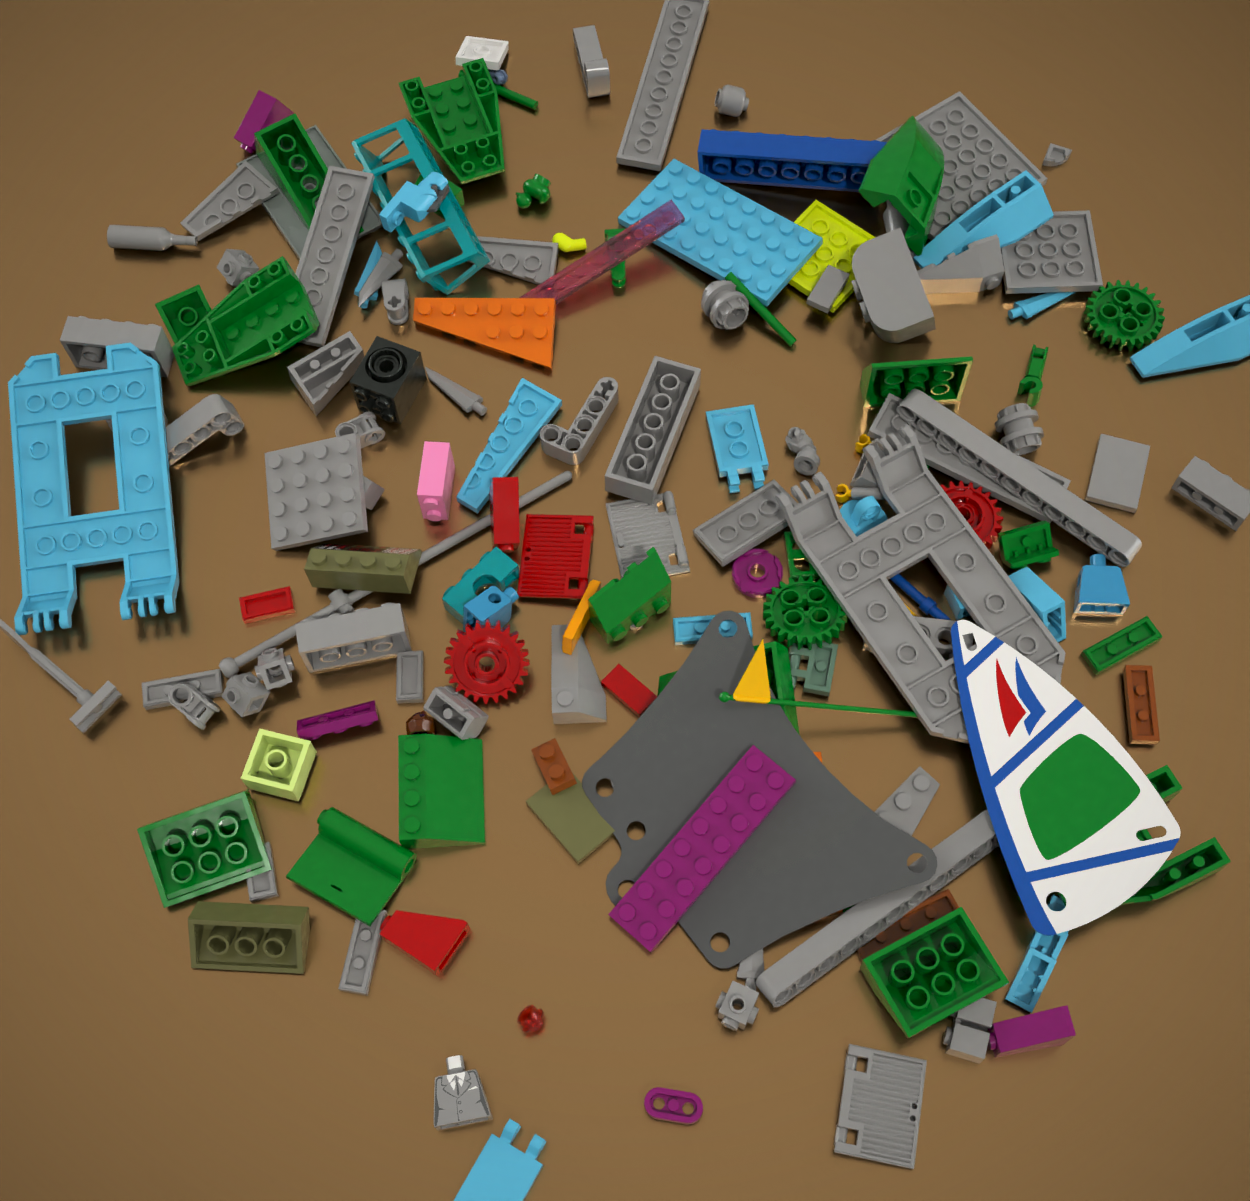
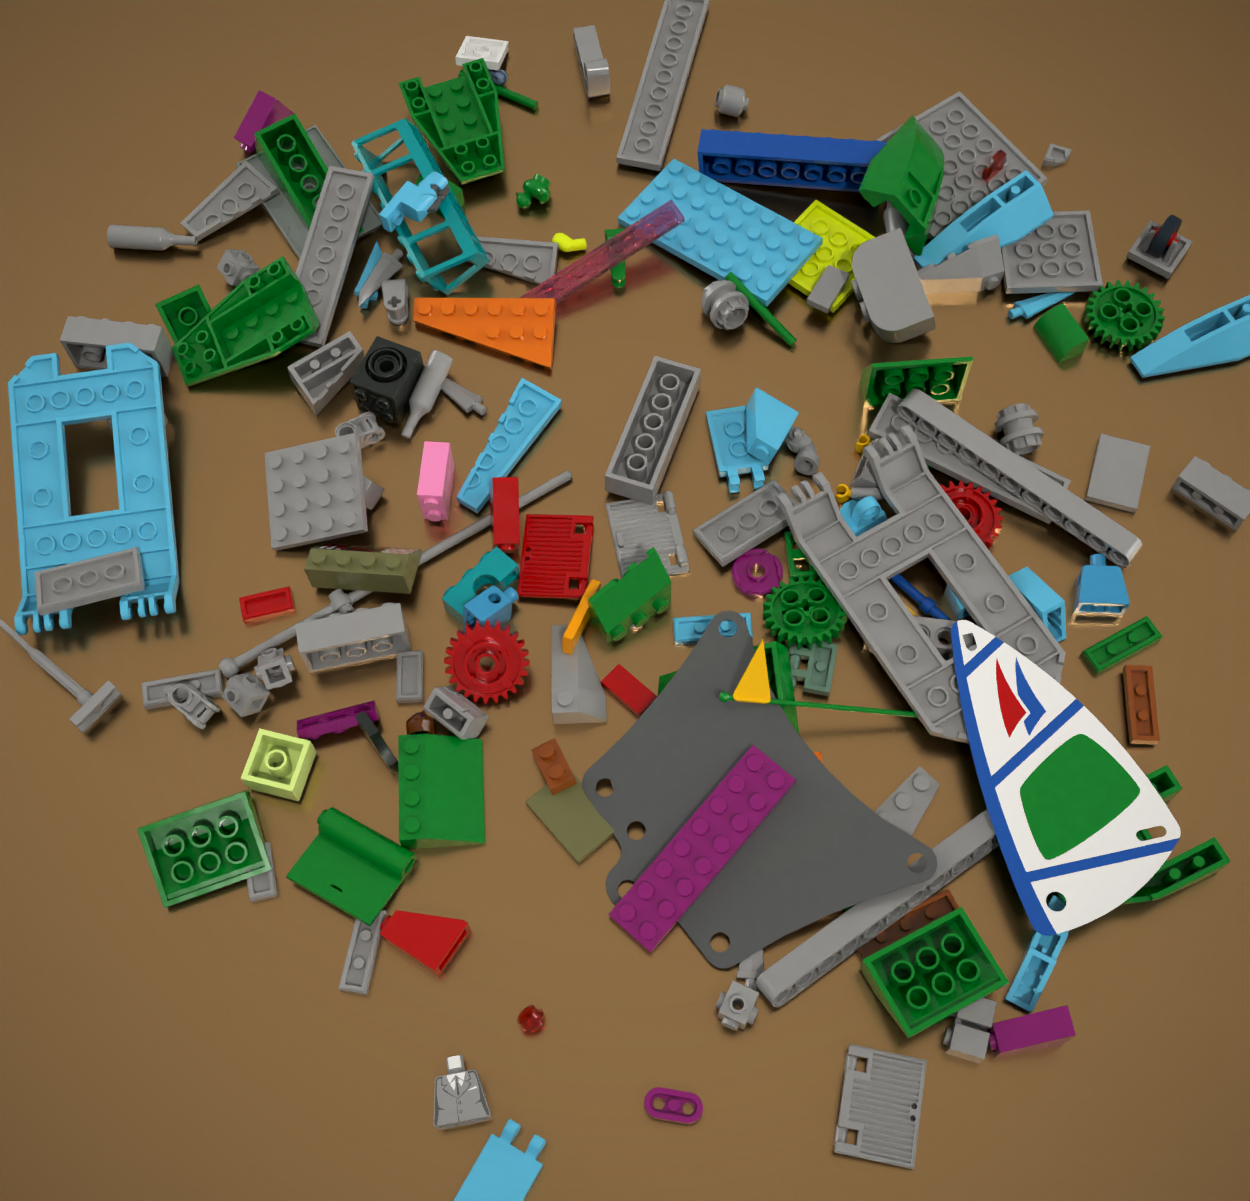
light grey beam [165,394,244,467] -> none
olive slope [188,901,310,974] -> none
light grey beam [540,377,619,465] -> none
green bracket [997,520,1059,570] -> none
green piece [1017,344,1049,407] -> none
none -> light grey tile [35,547,145,616]
none -> pearl dark grey tile [355,711,398,775]
none -> light grey piece [401,350,454,439]
none -> medium azure slope [746,388,799,465]
none -> clear red tile [981,149,1007,182]
none -> green brick [1033,303,1089,363]
none -> light grey plate [1126,215,1193,279]

